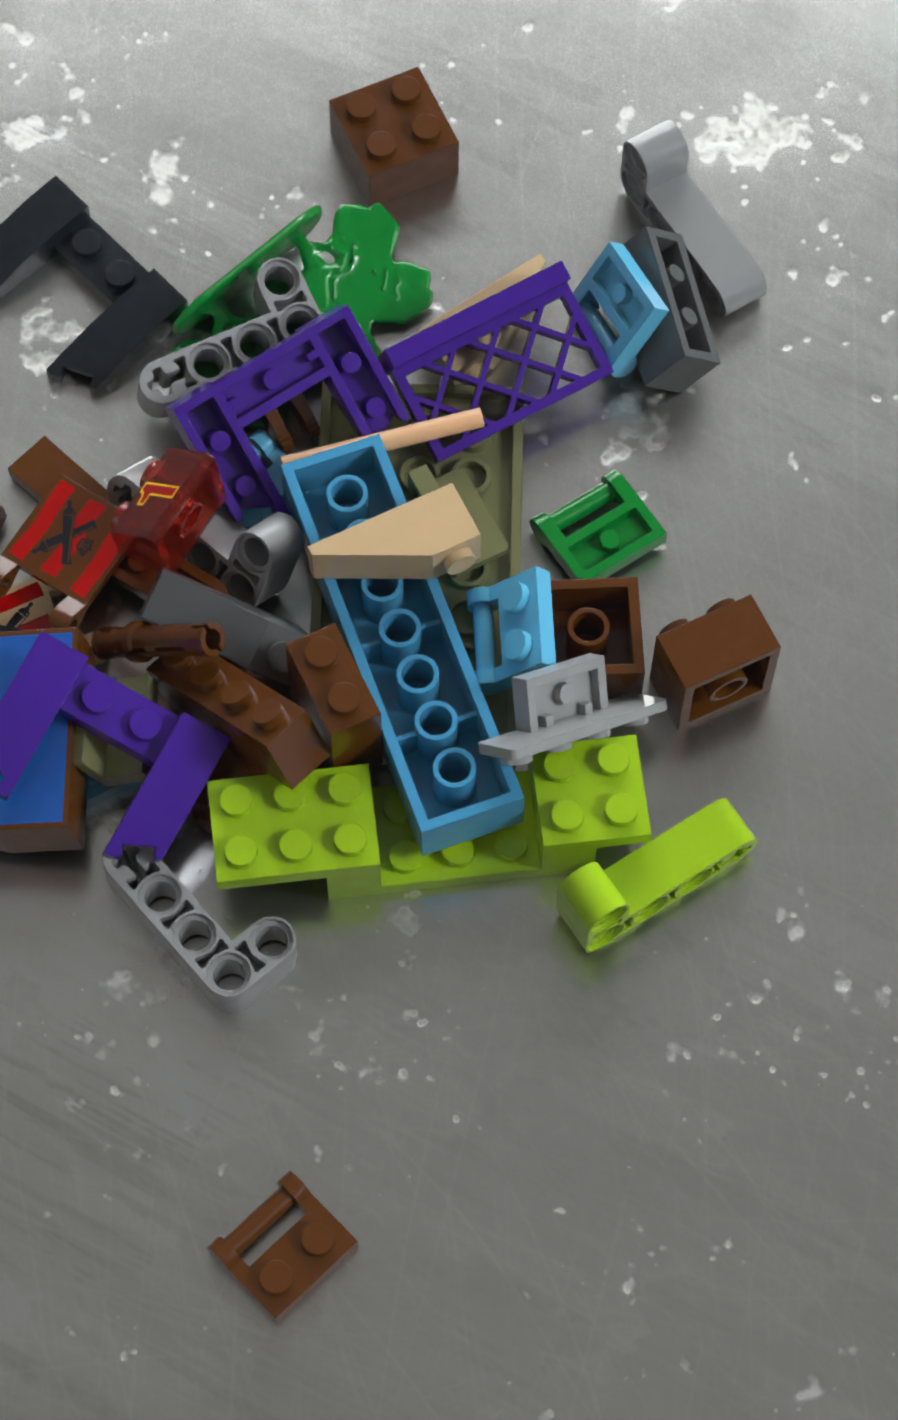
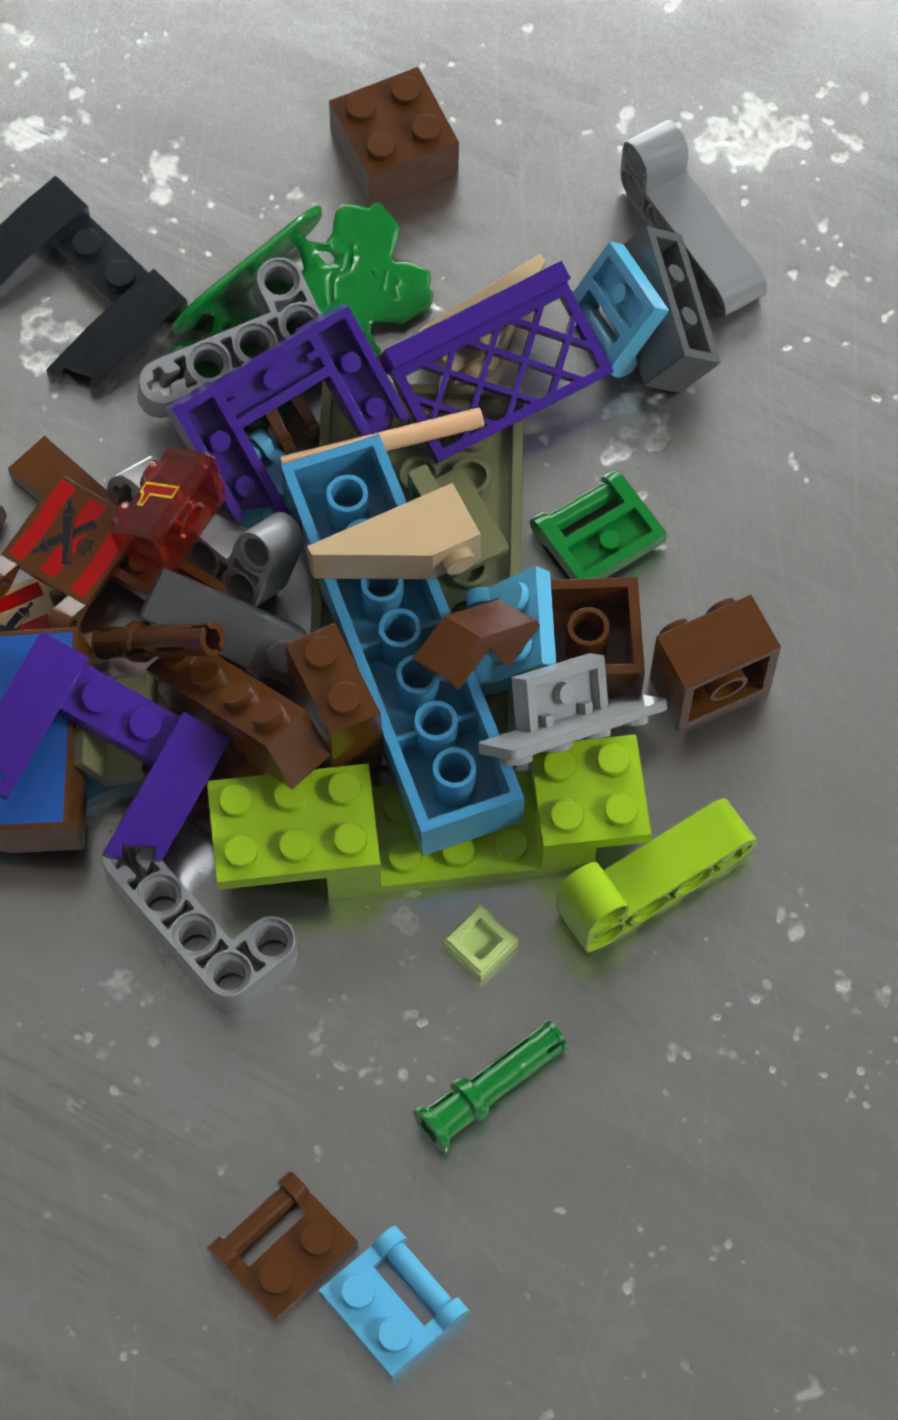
none -> medium azure plate [319,1225,470,1380]
none -> reddish brown slope [412,599,540,690]
none -> green pin [413,1020,568,1151]
none -> yellowish green tile [442,904,519,982]

